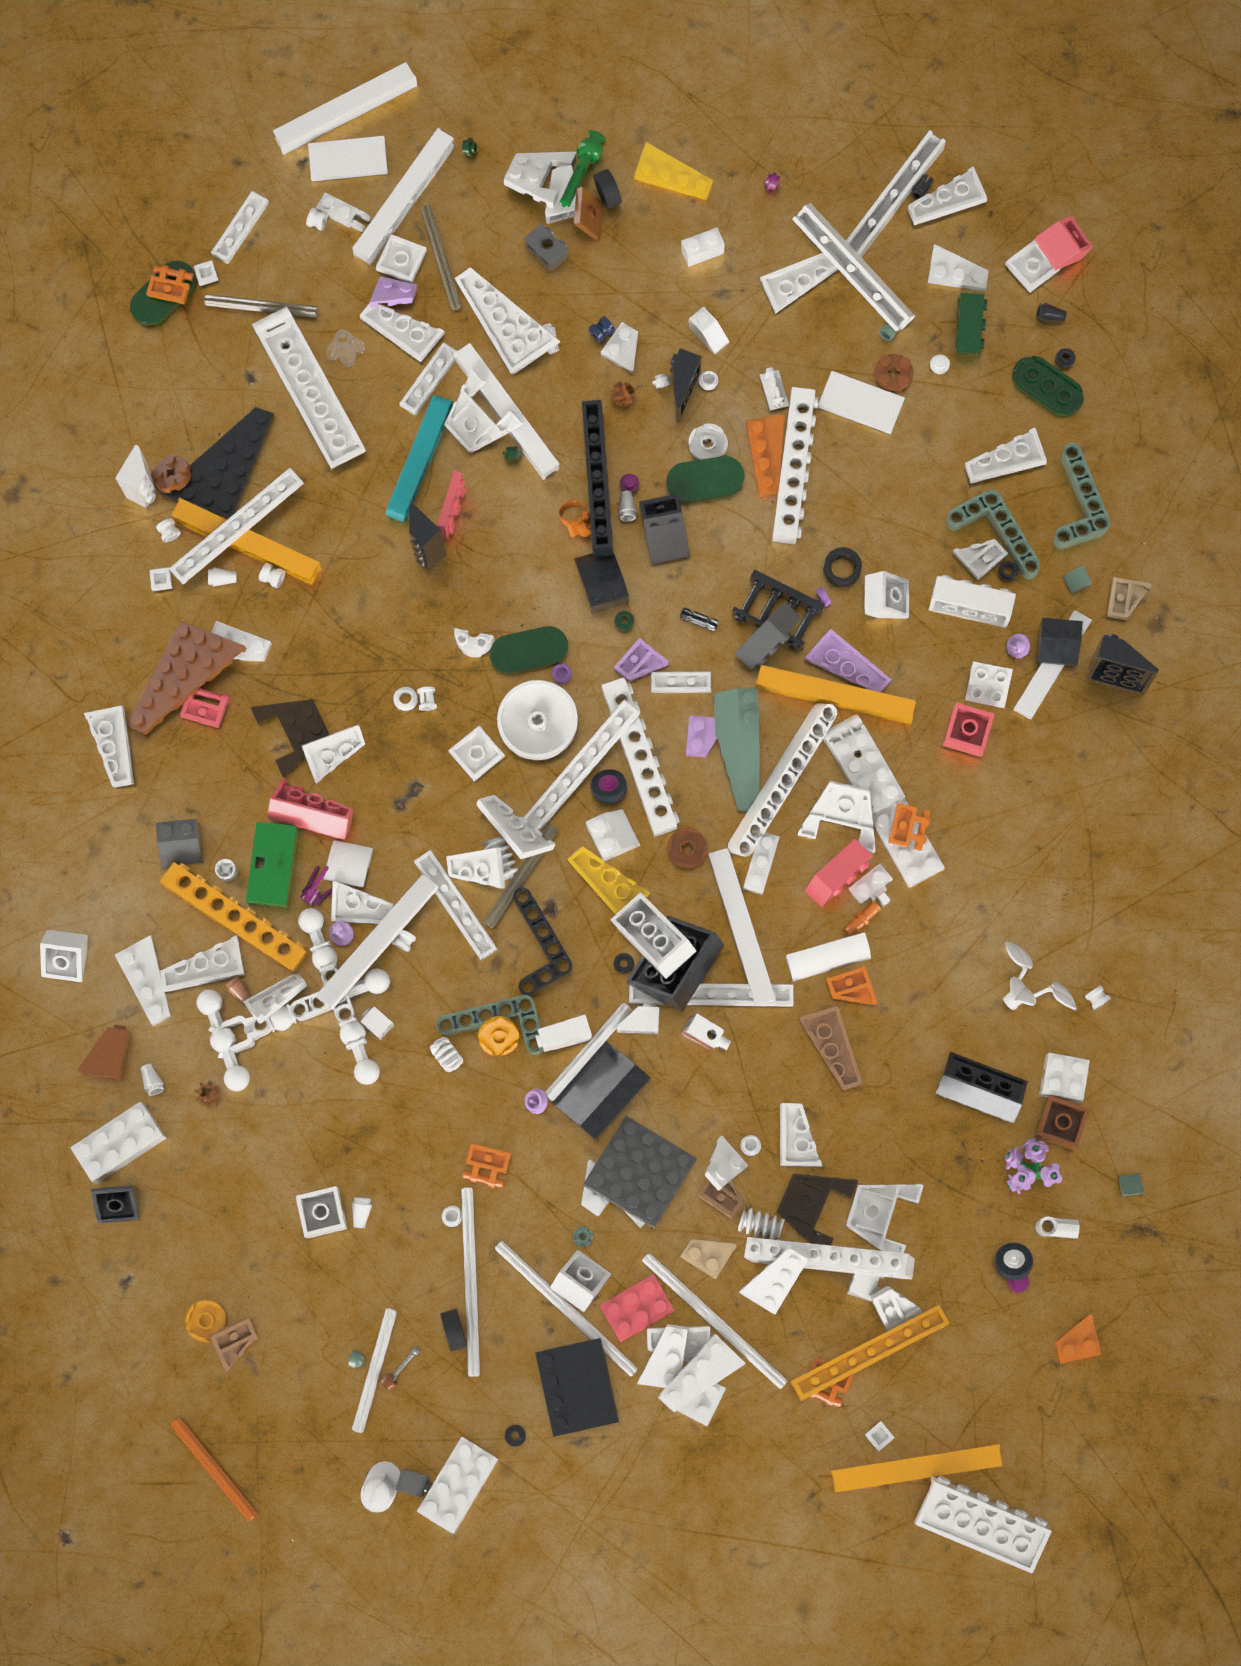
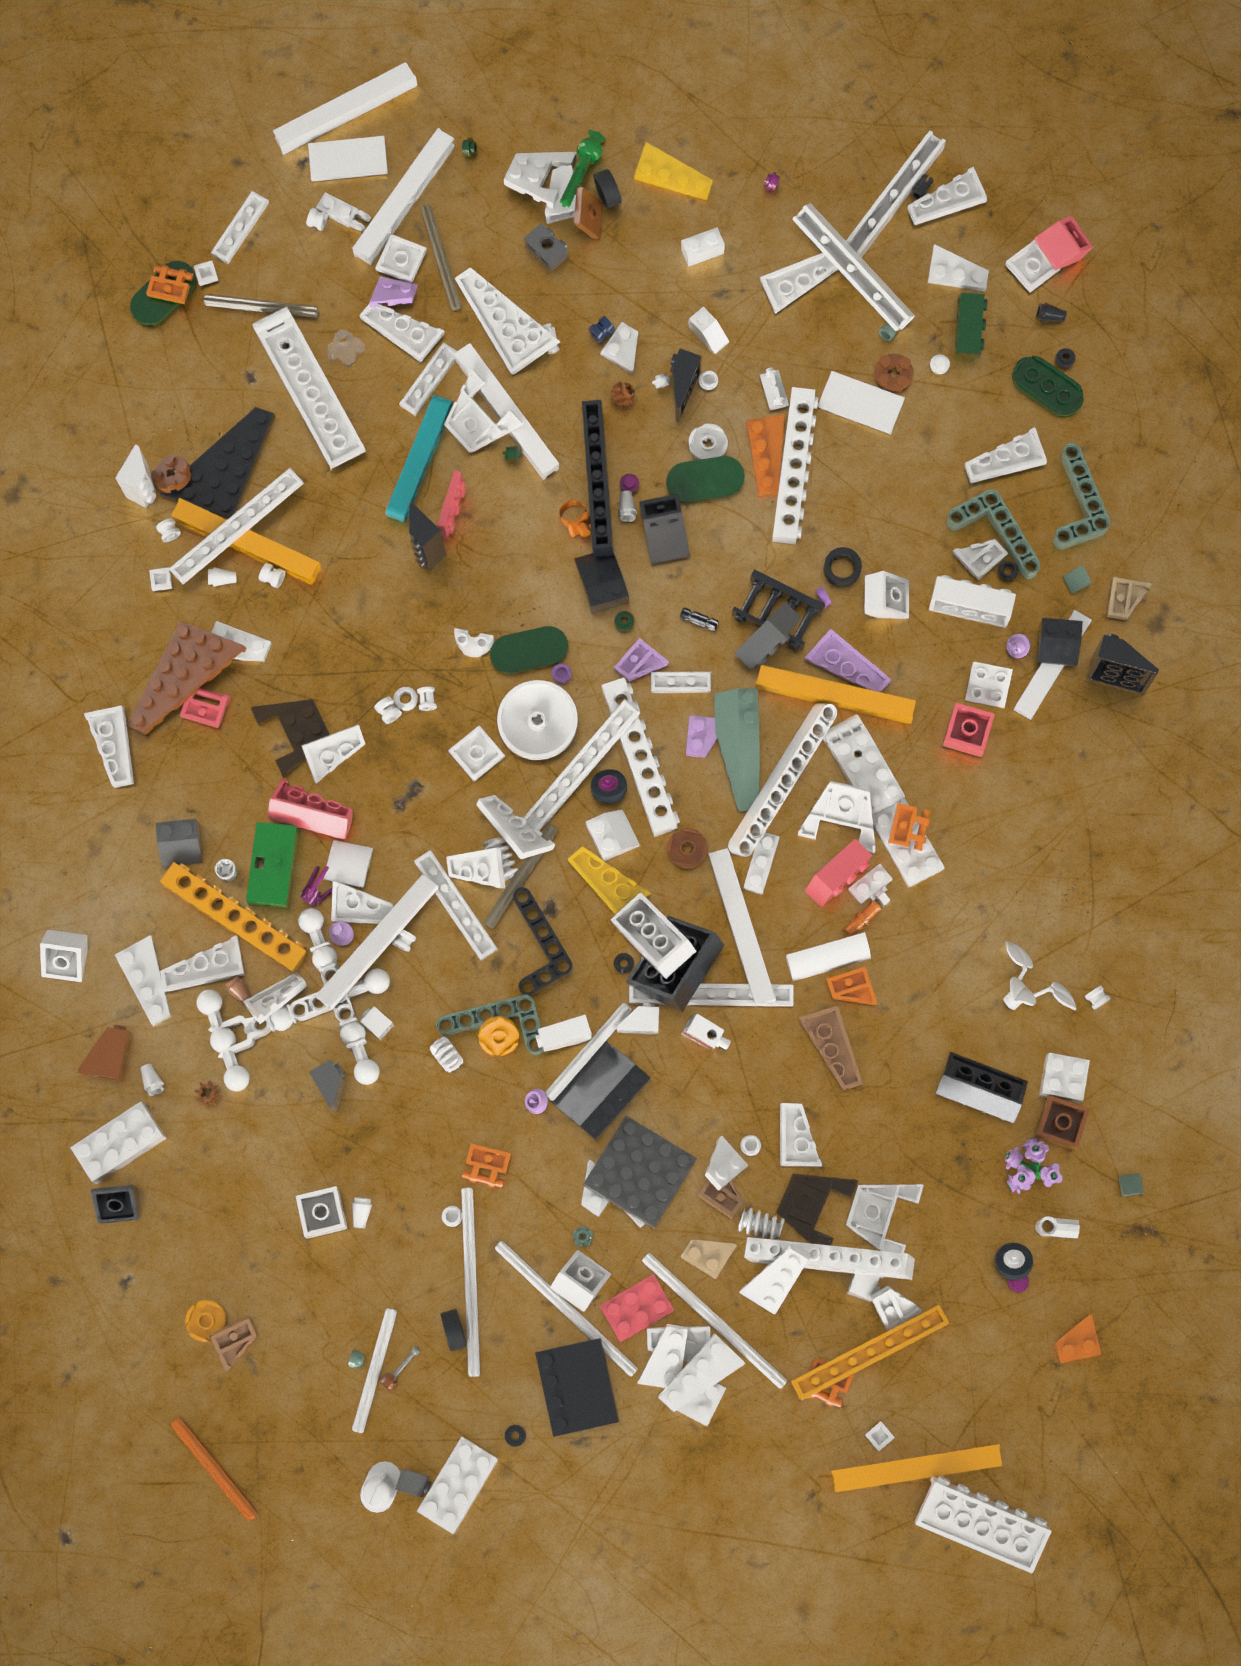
none -> dark grey slope [309,1059,346,1112]
none -> white wheel [374,696,402,724]

